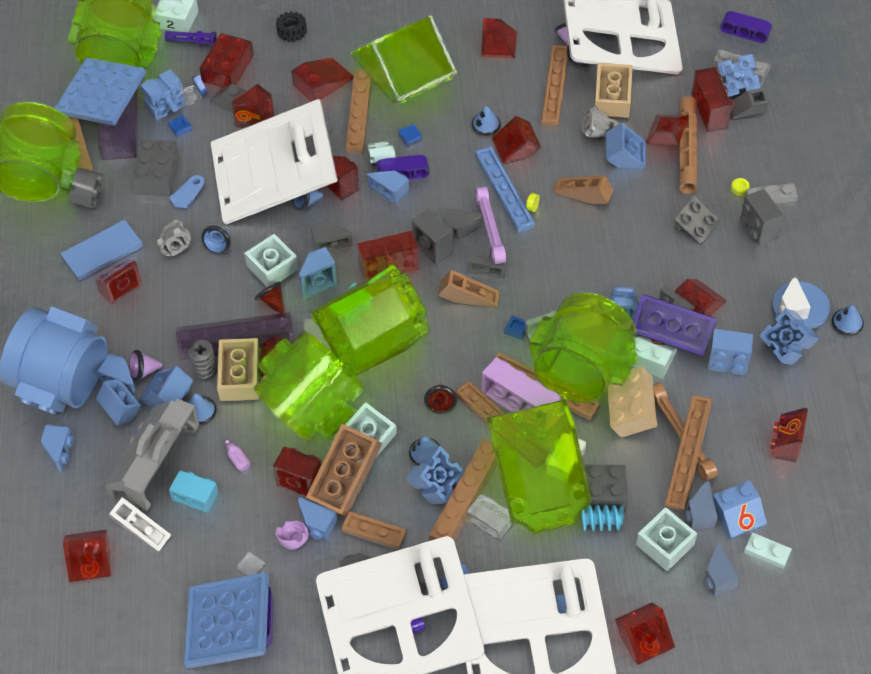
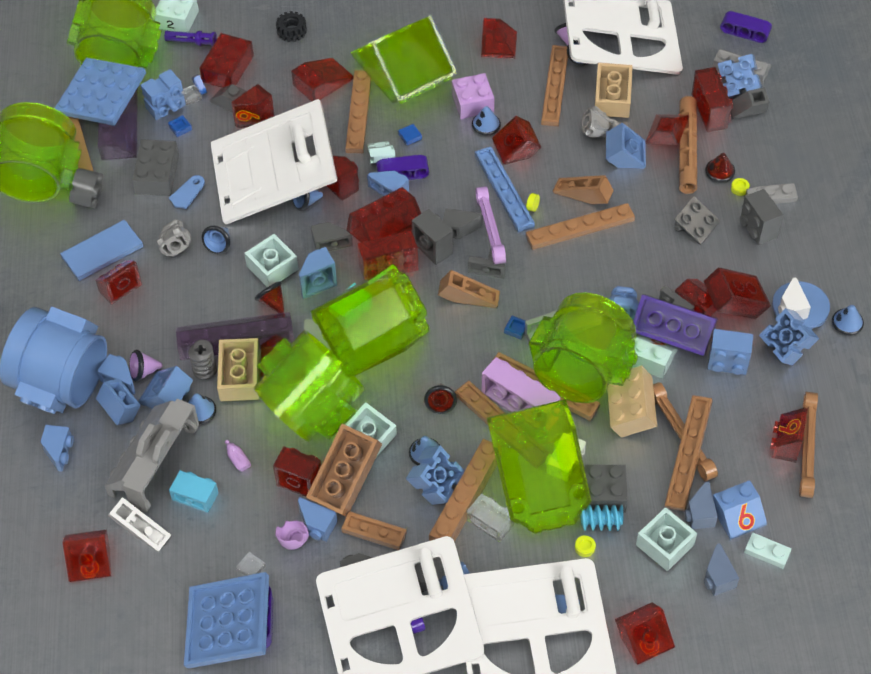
none -> clear red slope [346,187,421,251]
none -> lavender brick [452,73,494,119]
none -> medium nougat plate [526,203,635,250]
none -> neon yellow tile [575,535,596,557]
none -> clear red brick [703,267,771,319]
none -> clear red hat [705,153,735,182]
none -> medium nougat piece [799,392,818,498]

